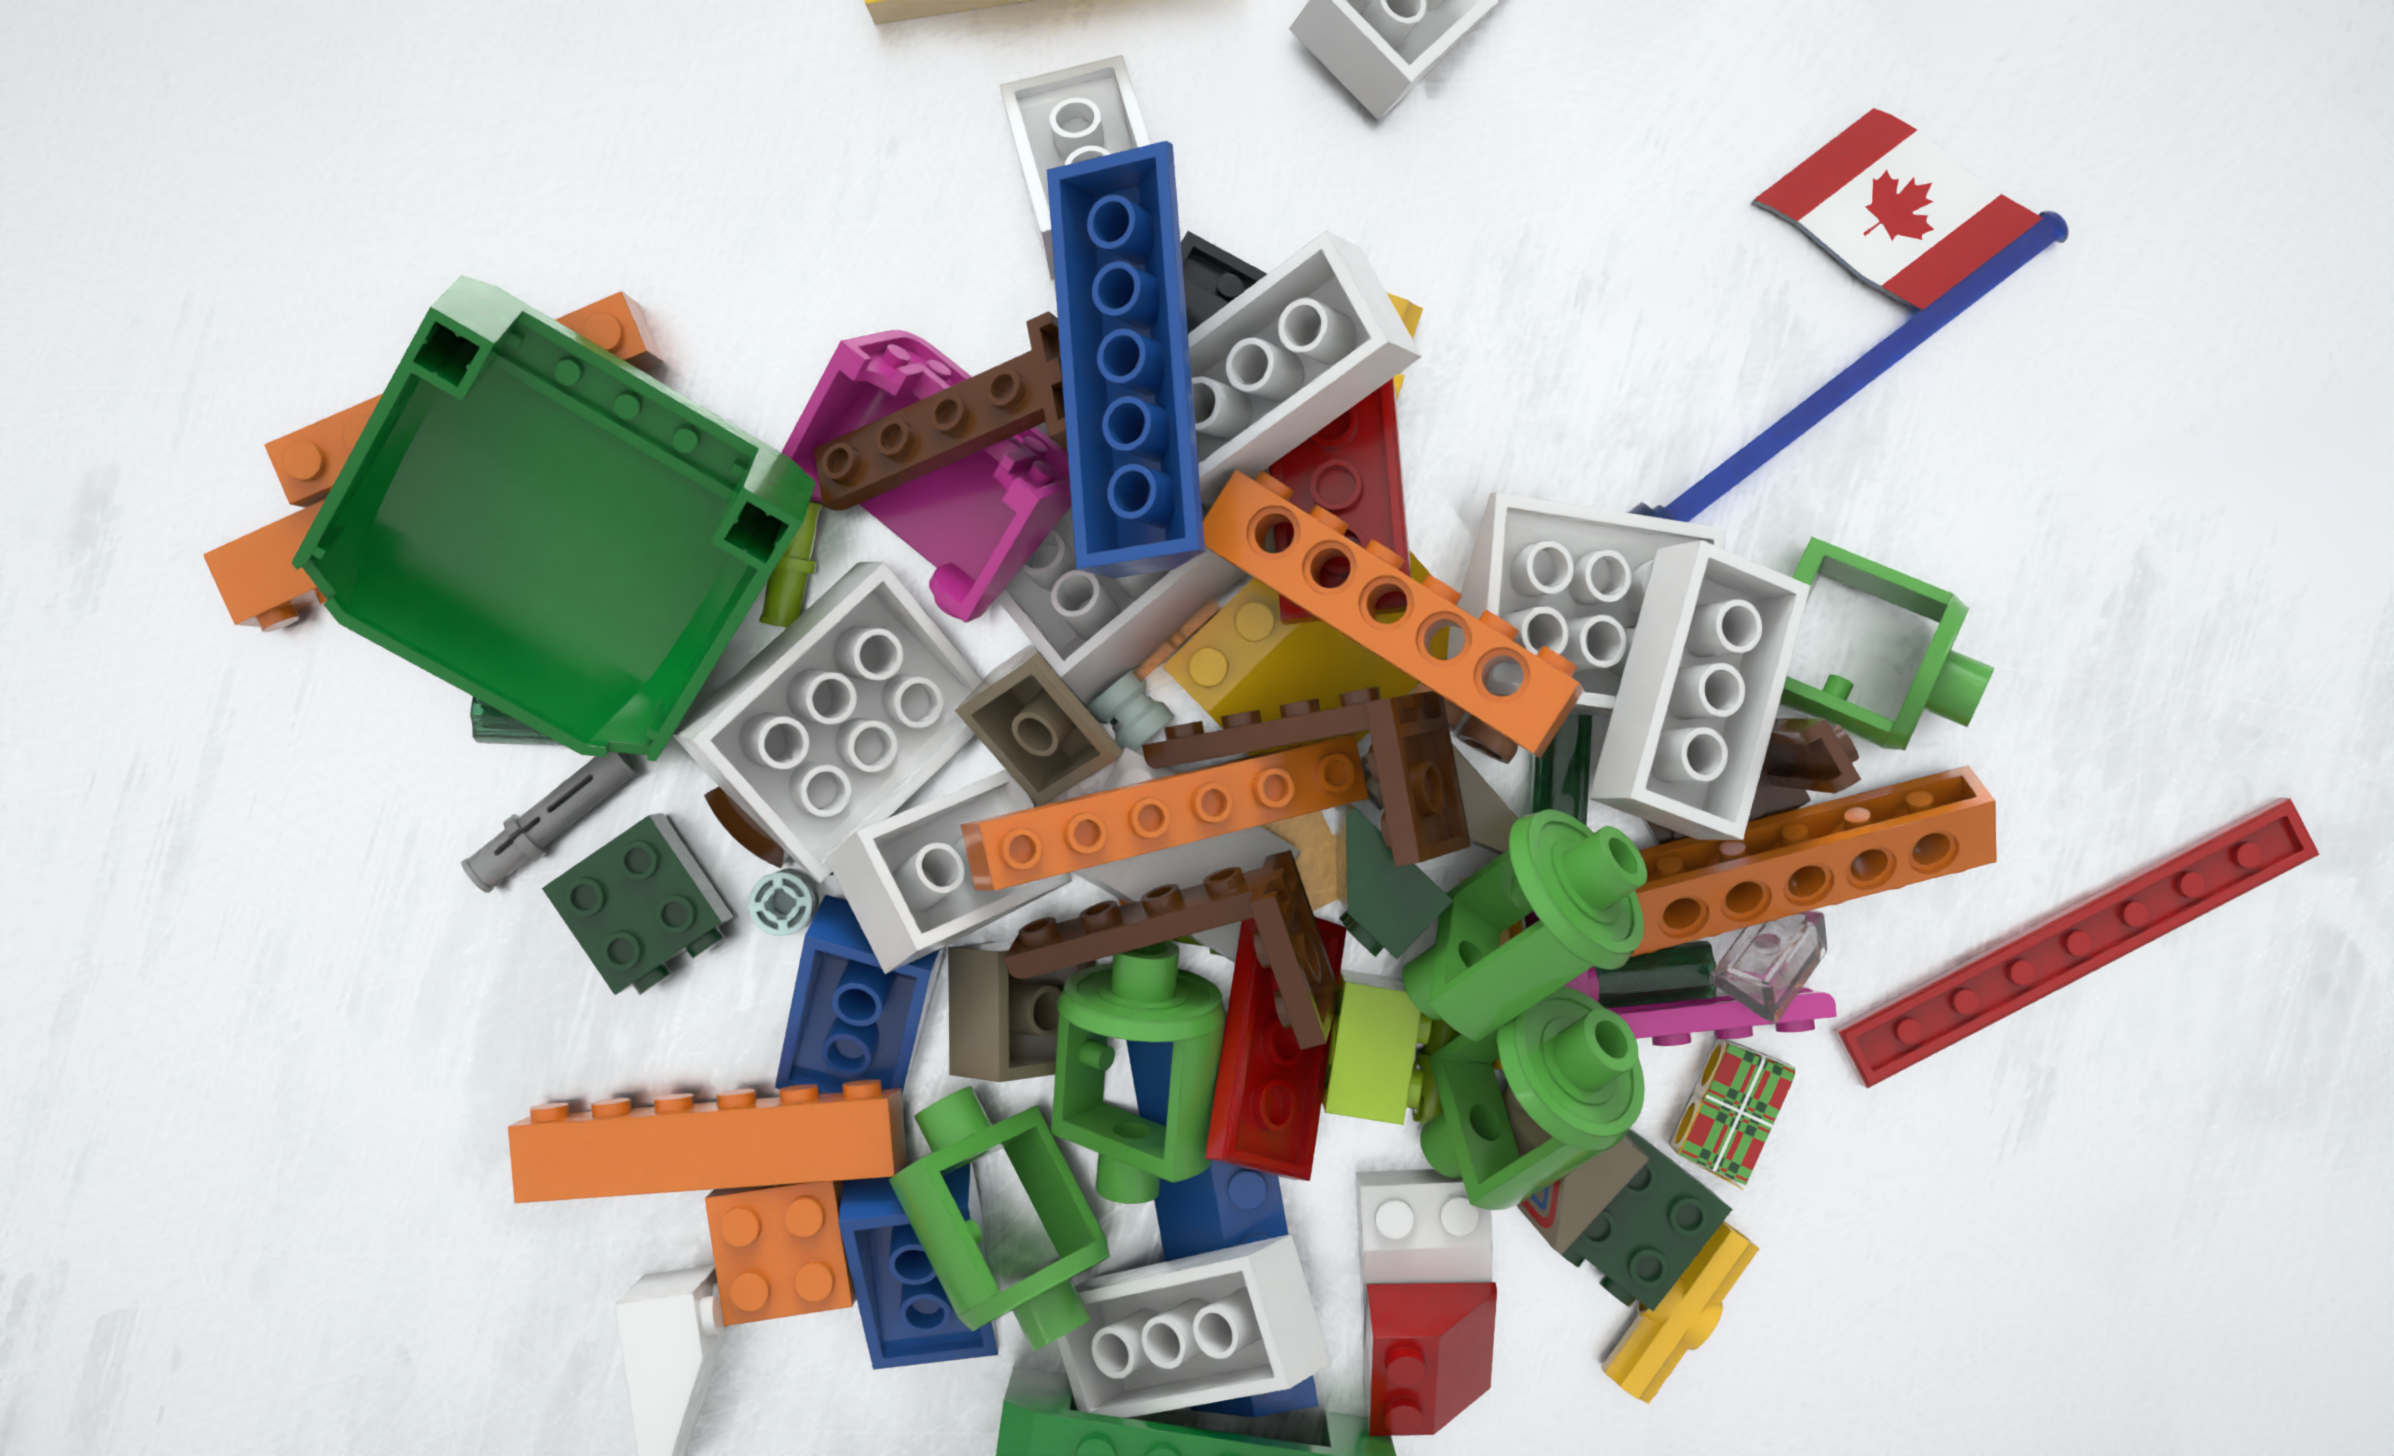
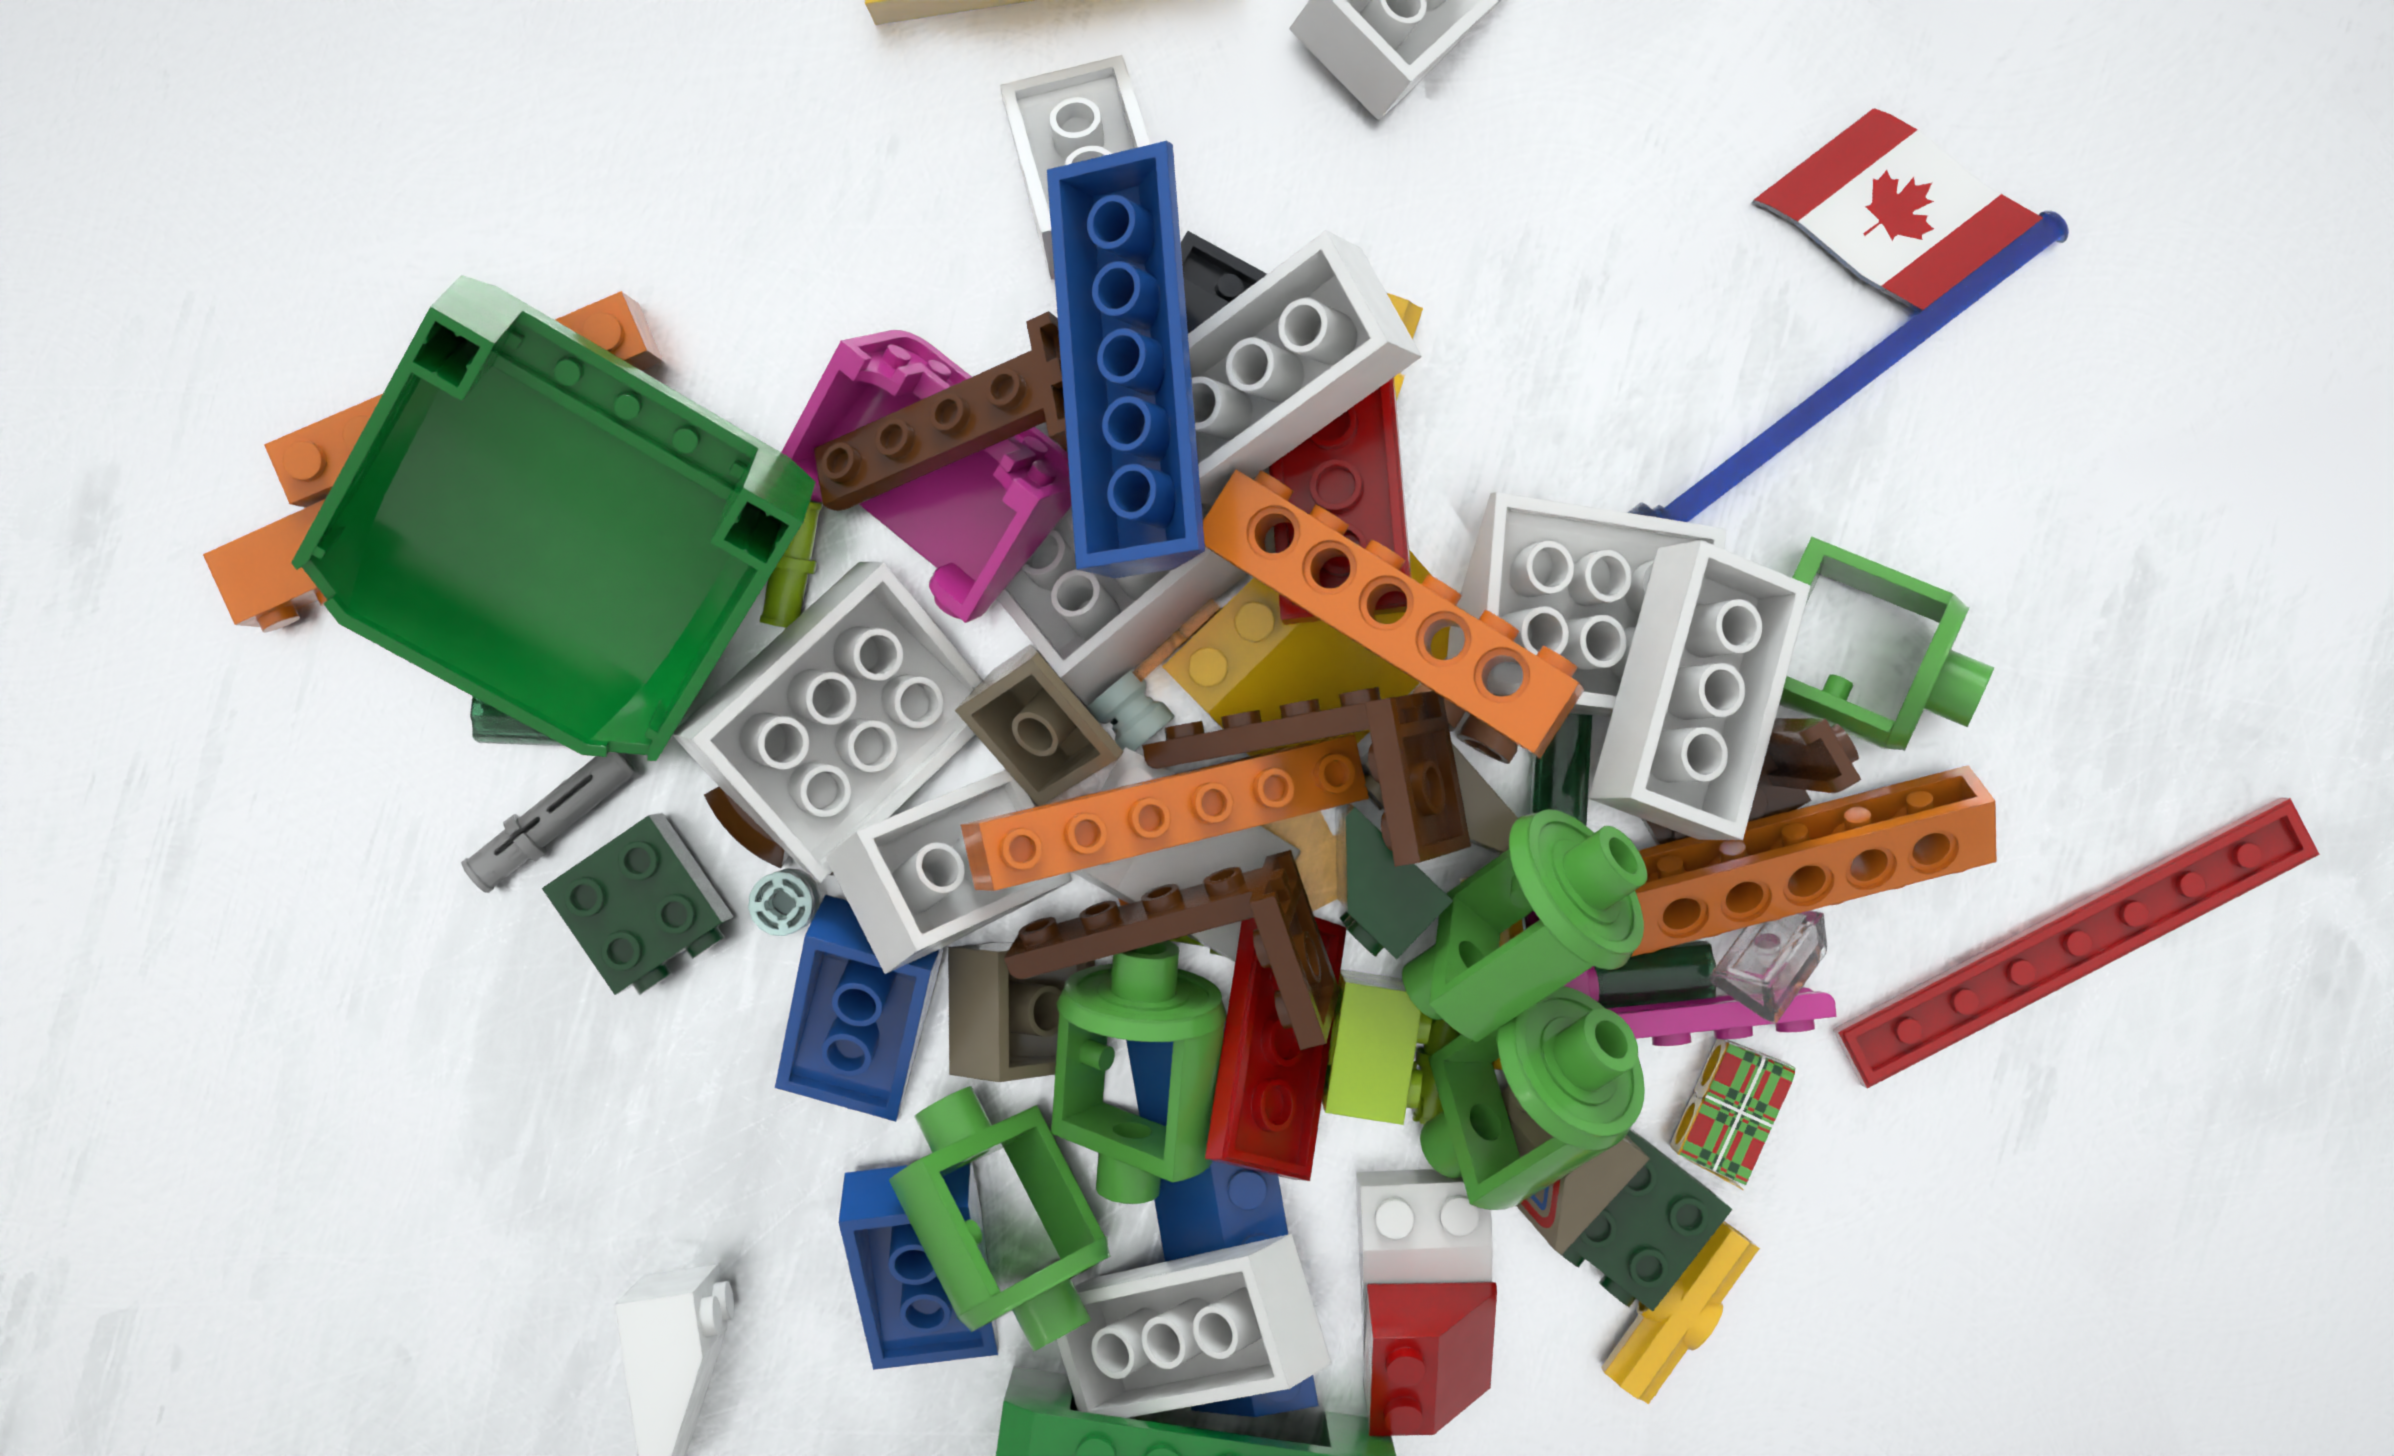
orange brick [508,1080,908,1203] -> none
orange brick [705,1180,857,1326] -> none

